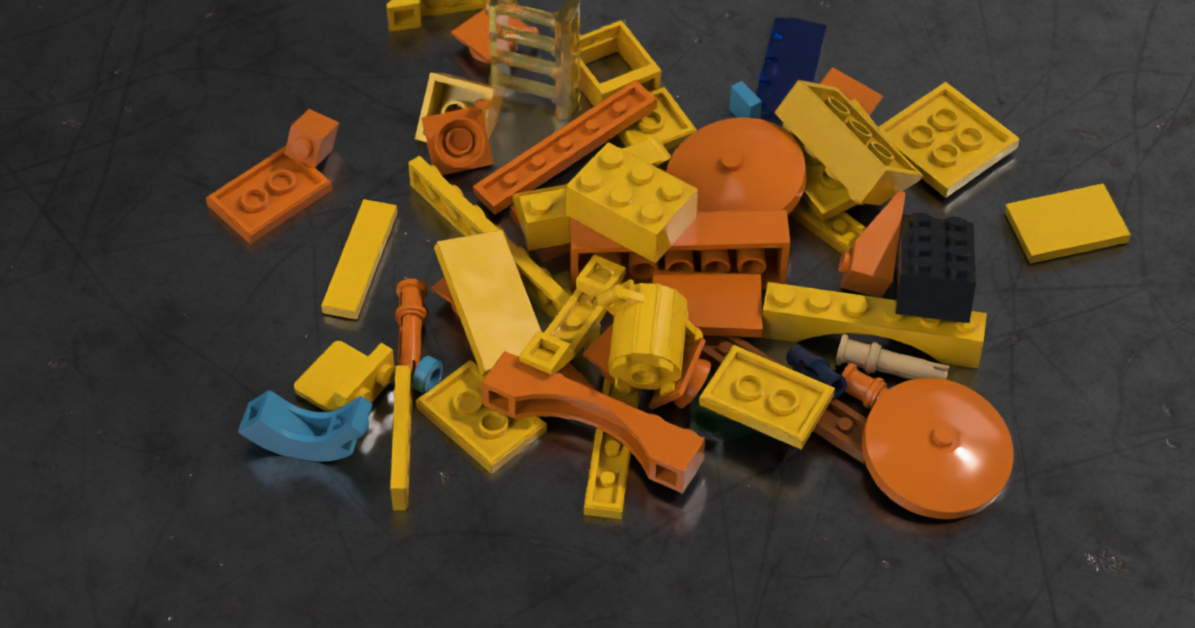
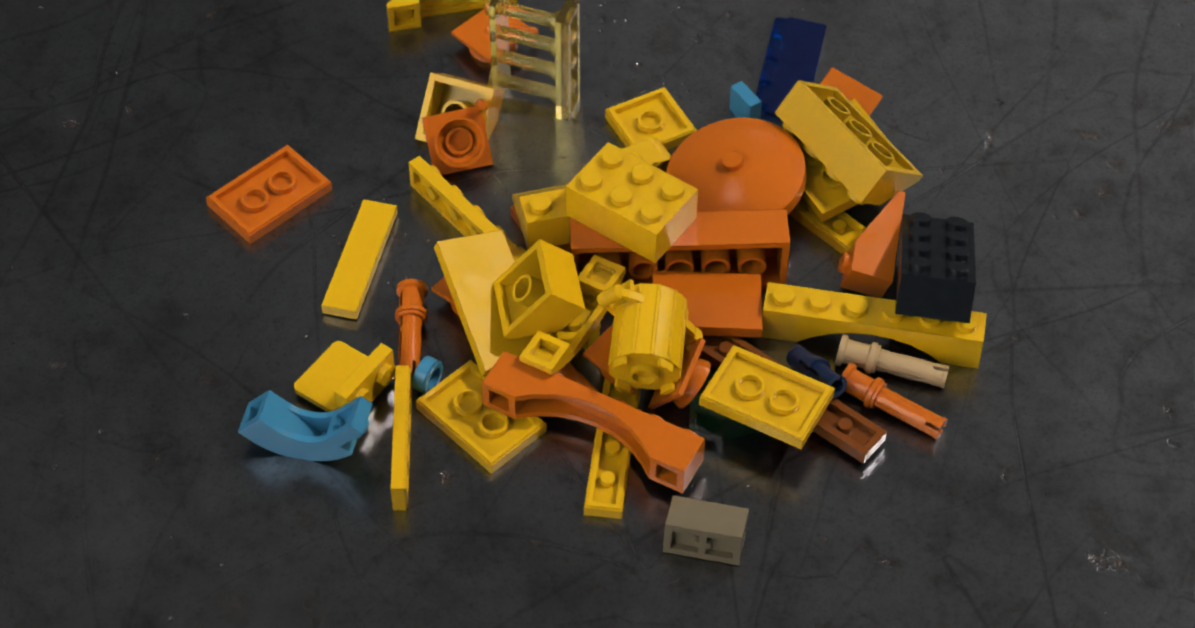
orange brick [284,109,339,168] -> none
orange plate [473,80,658,215] -> none
yellow window [563,20,661,107] -> none
orange dish [862,378,1014,519] -> none
yellow plate [878,82,1020,198] -> none
yellow tile [1004,183,1131,264] -> none
none -> yellow slope [493,239,585,340]
none -> dark tan hinge [663,495,749,566]

